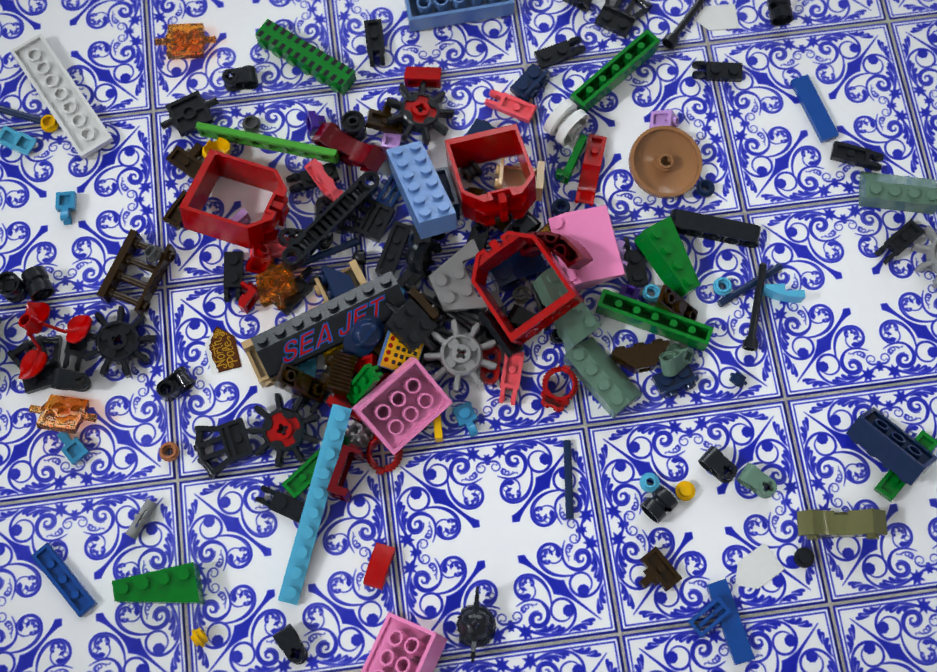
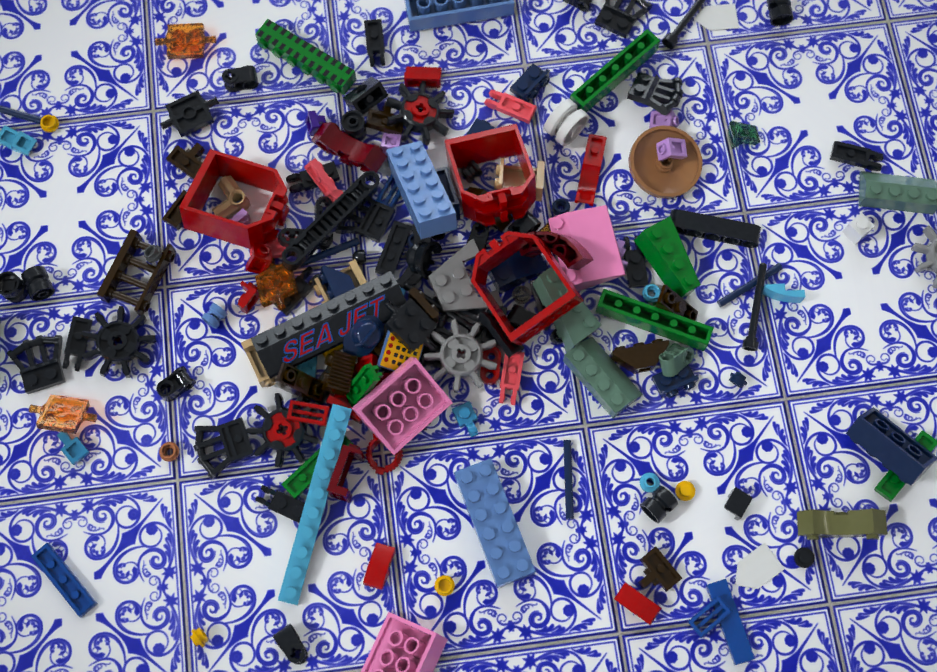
white plate [10,33,114,160] -> none
red plant [18,301,92,380] -> none
black piece [51,368,91,392] -> none
dark azure plate [55,191,77,225] -> none
green wedge [112,562,205,605] -> none
light grey pin [125,499,158,540] -> none
bright green tile [196,122,340,164] -> none
yellow hair [202,137,231,158] -> none
sticker [205,327,241,374] -> none
black hinge [223,251,244,302] -> none
dark grey plate [242,115,261,133] -> none
light grey gear [346,422,372,446] -> none
yellow tile [433,414,443,443] -> none
black helmet [456,586,496,663] -> none
black hinge [534,36,586,69] -> none
red piece [541,364,579,413] -> none
green hinge [555,133,587,185] -> none
dark purple tile [619,283,641,300] -> none
black hinge [692,61,743,82] -> none
dark blue plate [696,179,715,198] -> none
black piece [698,446,737,483] -> none
medium azure plate [713,277,732,296] -> none
sand green piece [736,463,777,499] -> none
blue tile [790,74,839,143] -> none
black hinge [874,219,925,265] -> none
none -> medium blue wheel [201,303,228,329]
none -> tan piece [212,175,250,219]
none -> red tile [287,400,330,427]
none -> black brick [343,77,388,115]
none -> yellow plate [434,575,455,596]
none -> medium blue brick [454,458,536,589]
none -> red slope [614,582,662,625]
none -> black plate [627,72,683,115]
none -> lavender bracket [656,137,687,161]
none -> black panel [724,487,753,521]
none -> slope [728,121,760,149]
none -> white brick [842,213,875,245]

